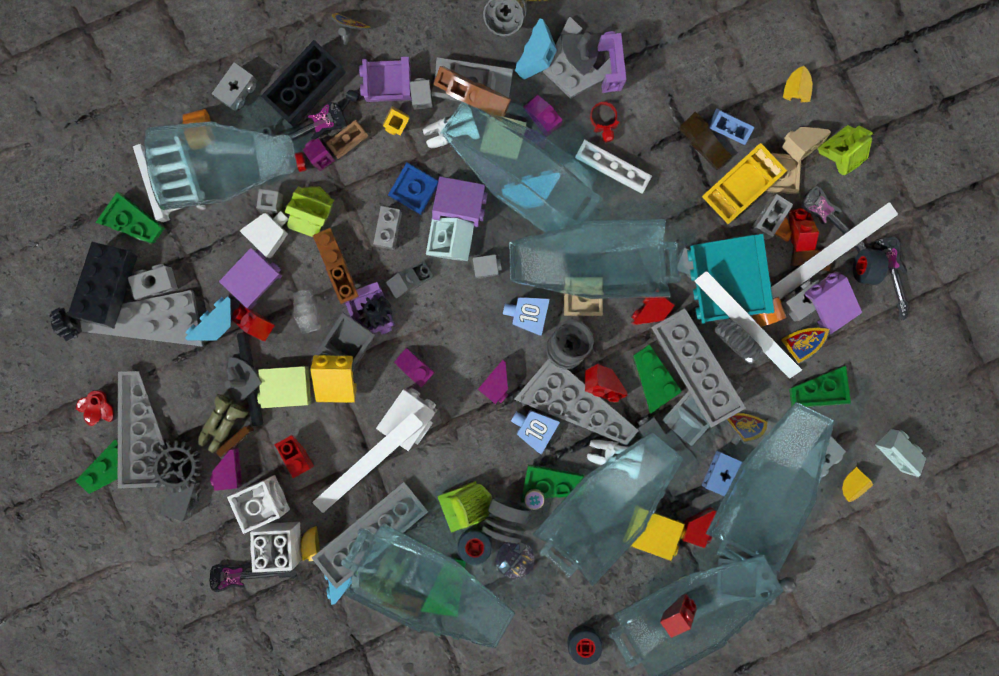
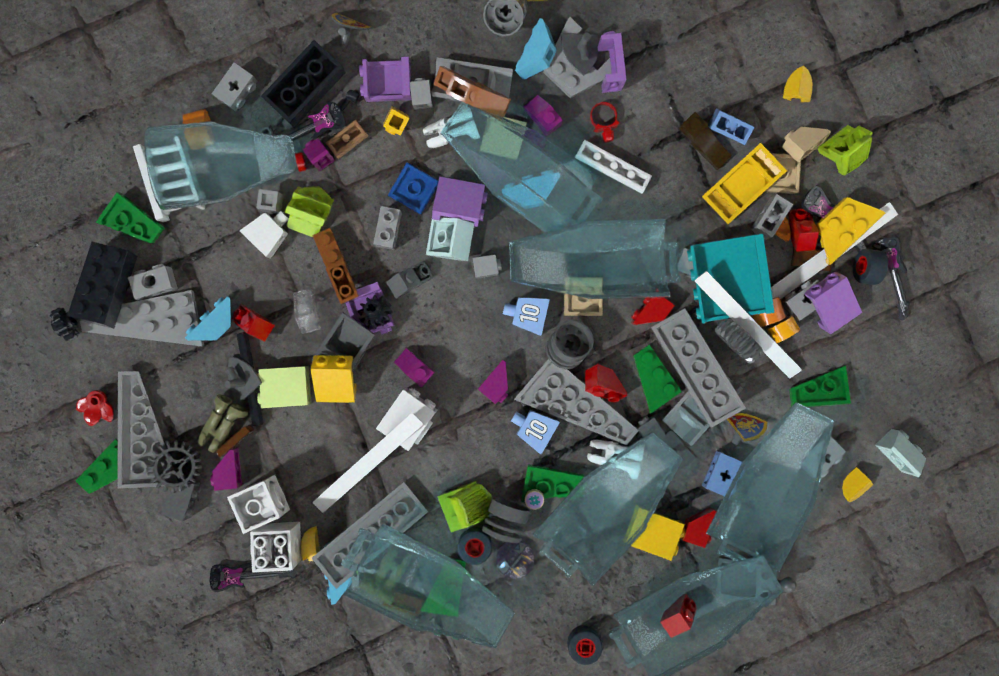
medium lavender panel [219,248,283,309] -> none
red slope [274,435,314,478] -> none
shield [781,328,830,364] -> none
none -> light orange piece [766,315,800,343]
none -> yellow wing [816,197,885,265]

